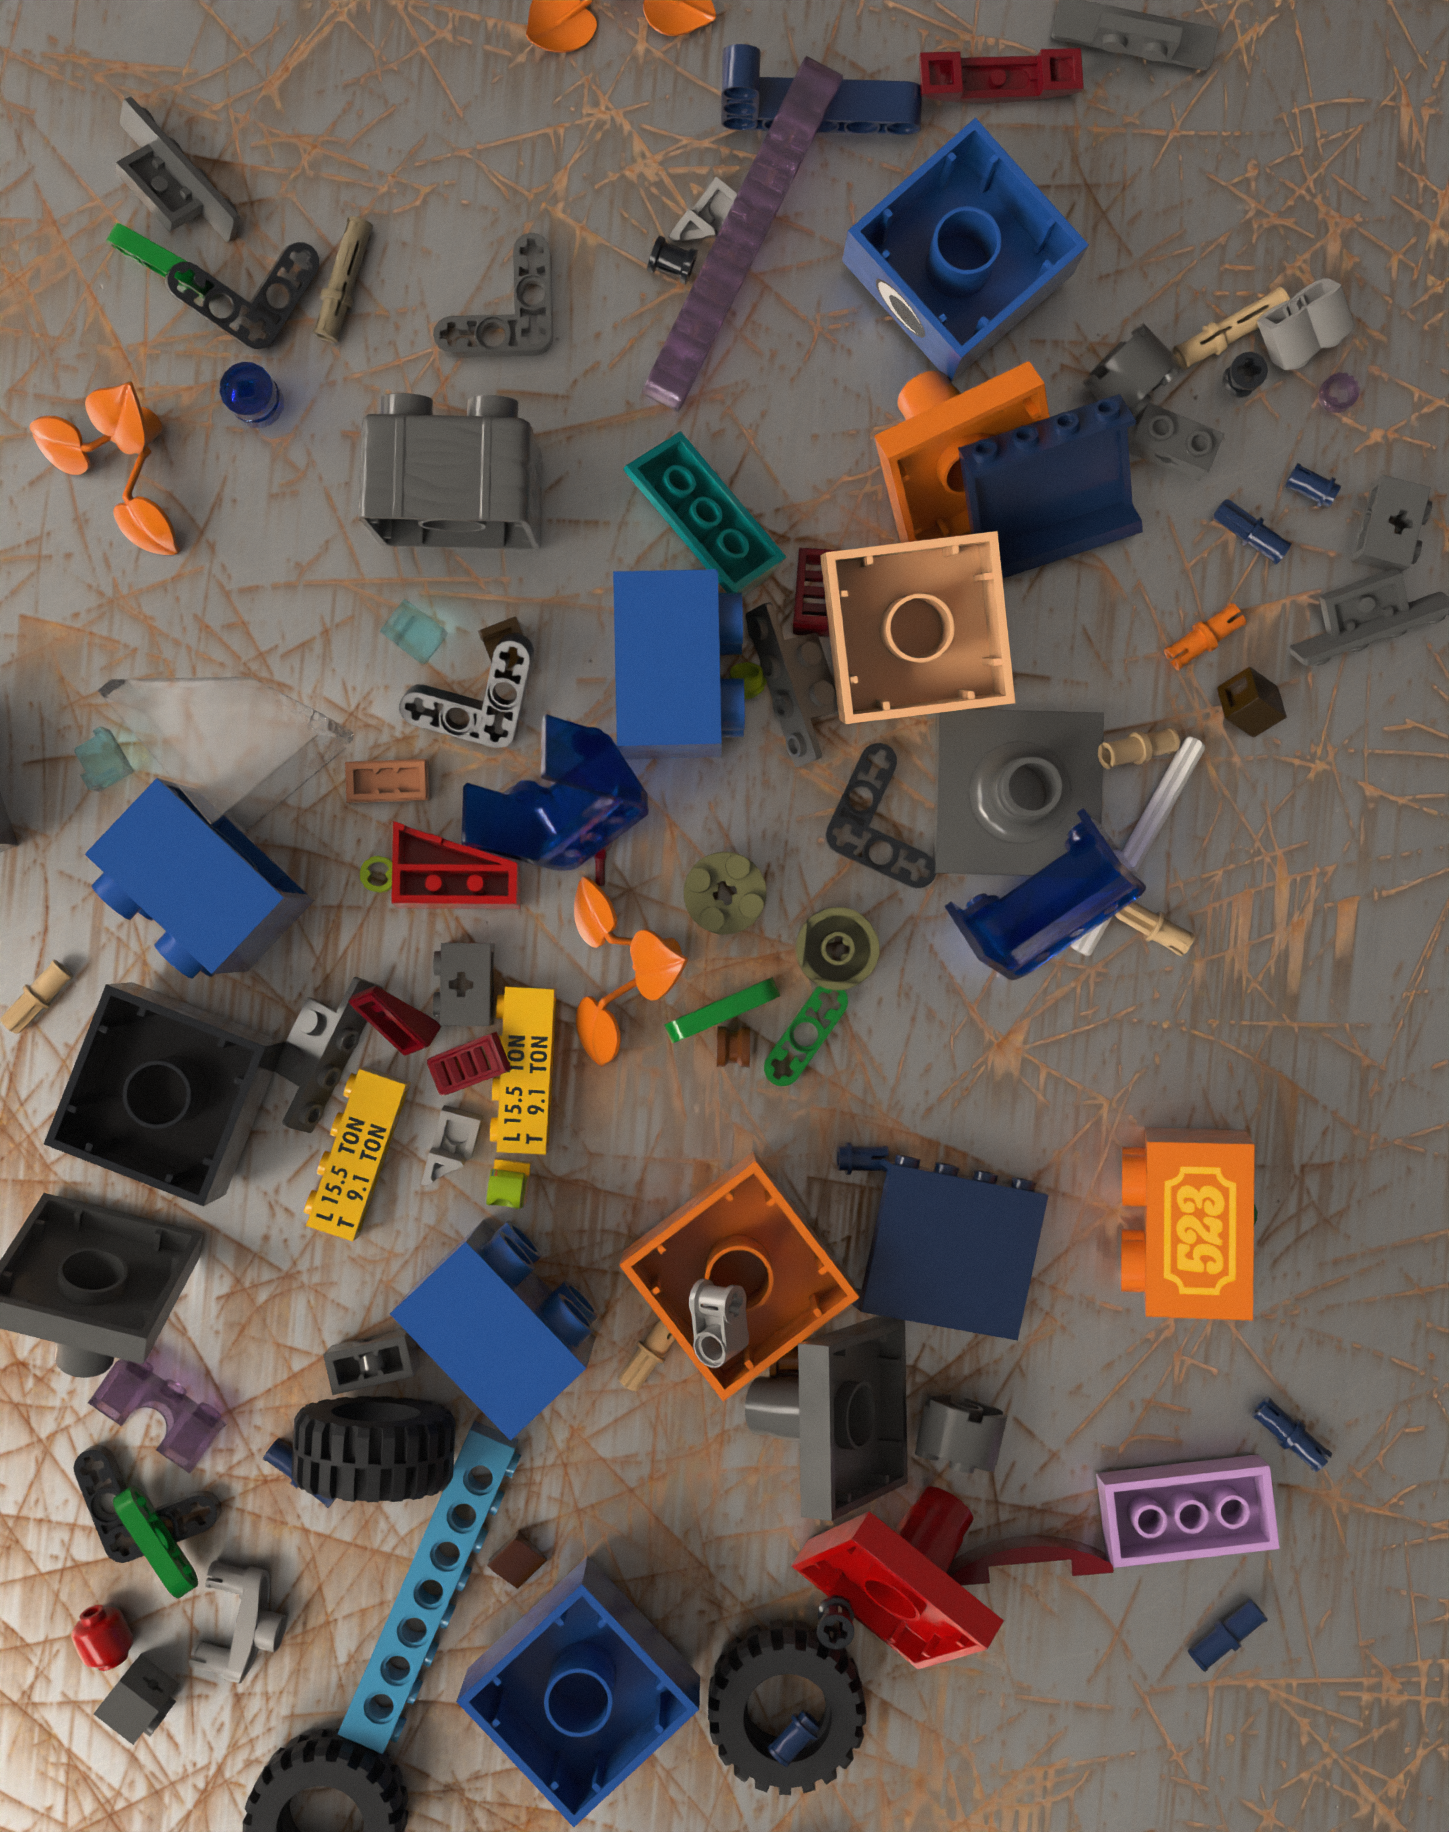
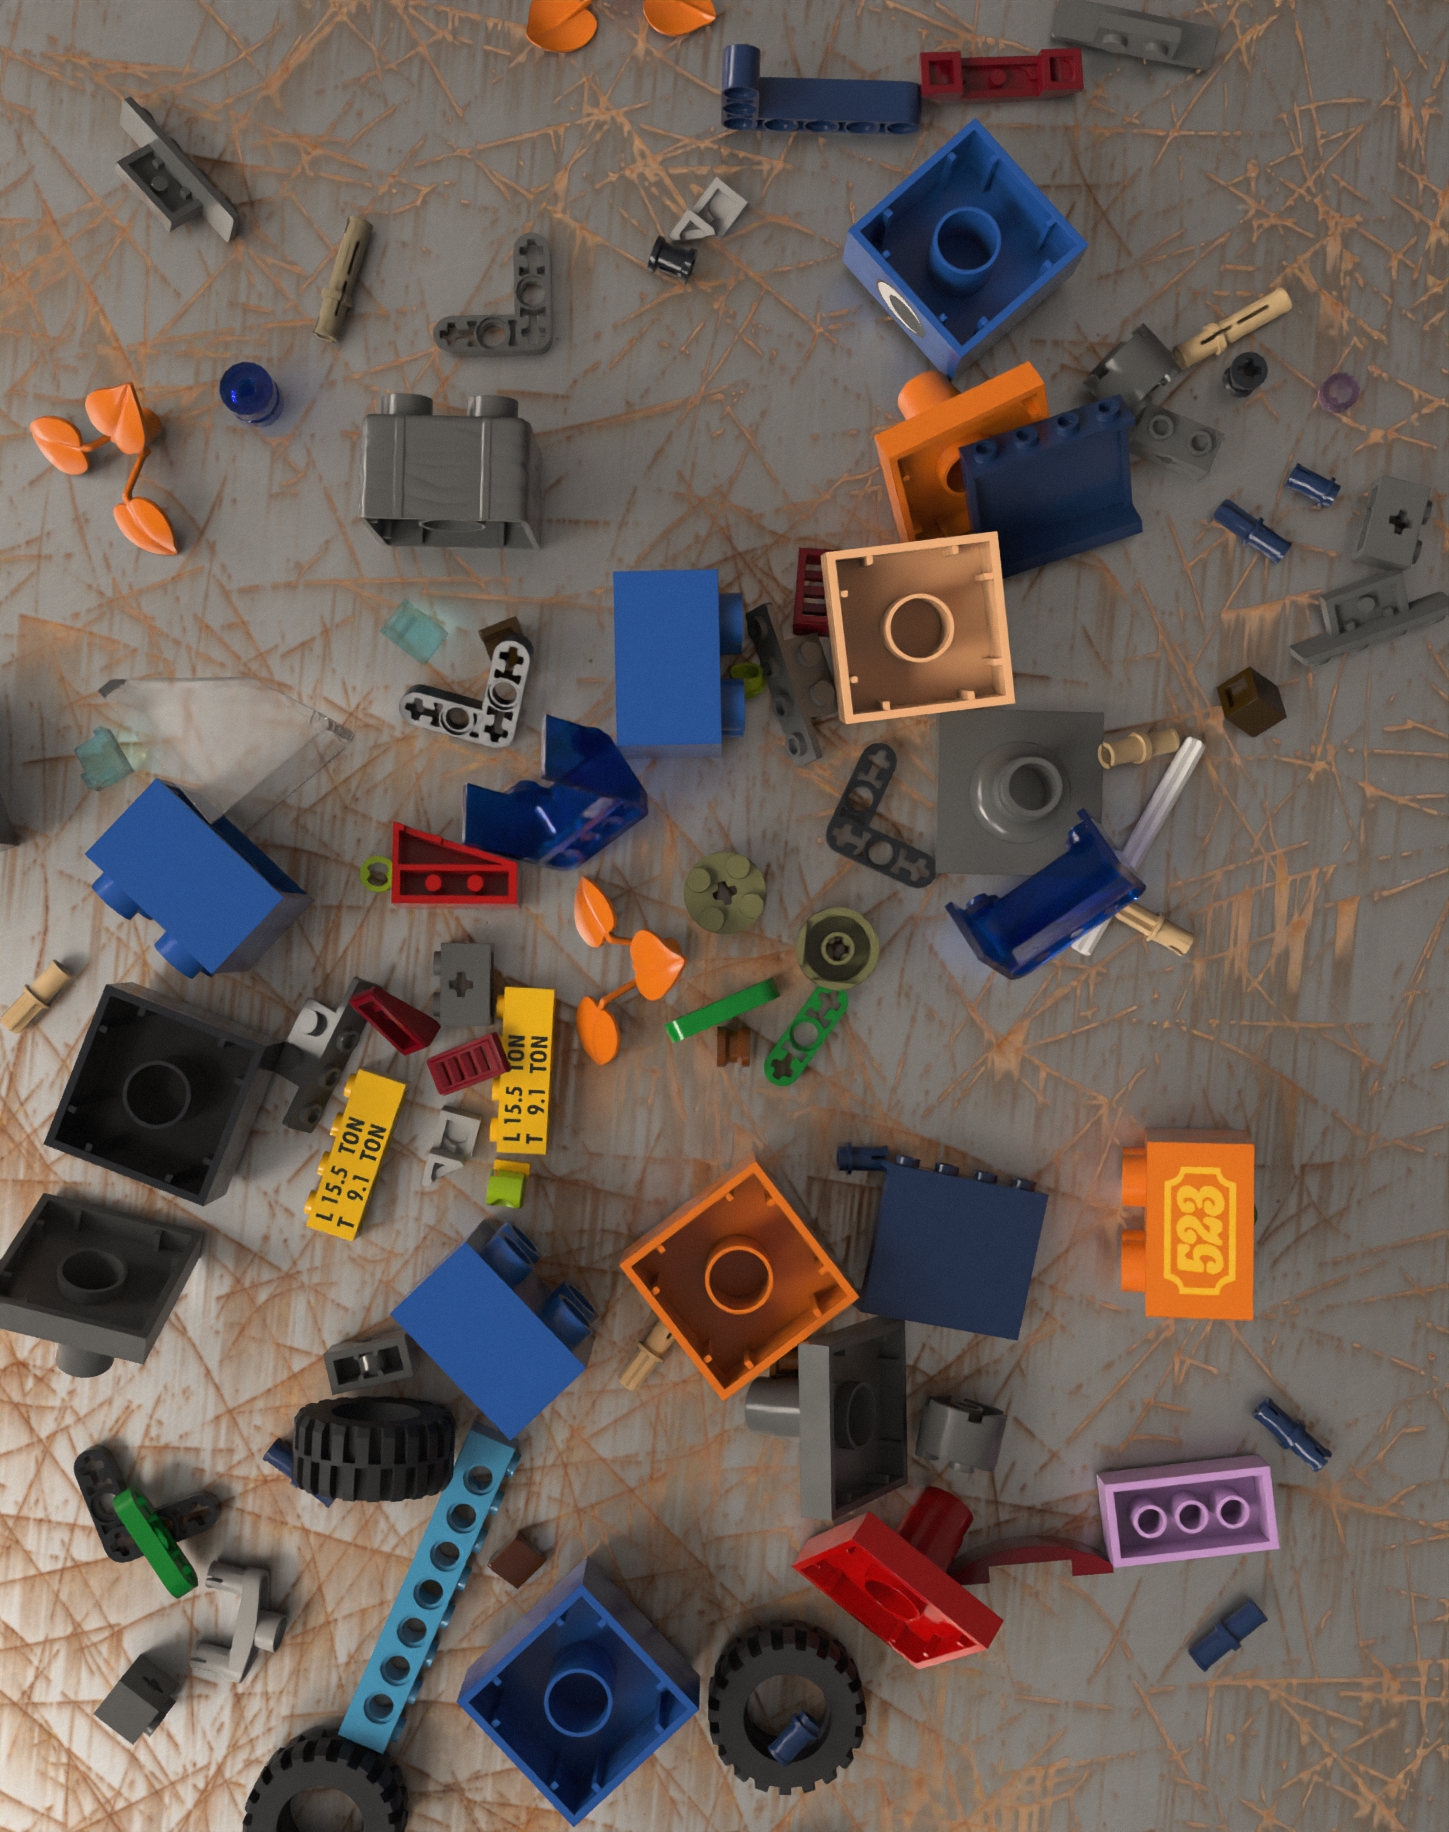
red head [71,1605,133,1671] -> none
clear purple arch [88,1359,227,1474] -> none
green beam [105,222,212,300] -> none
black beam [165,242,319,349] -> none
nougat plate [345,759,430,804] -> none
dark red hand [588,828,613,886] -> none
teal slope [623,431,787,597] -> none
clear purple beam [642,56,844,412] -> none
light grey piece [689,1278,749,1368] -> none
black bush [817,1595,855,1650] -> none
orange pin [1164,603,1247,671] -> none
light grey brick [1257,277,1356,370] -> none

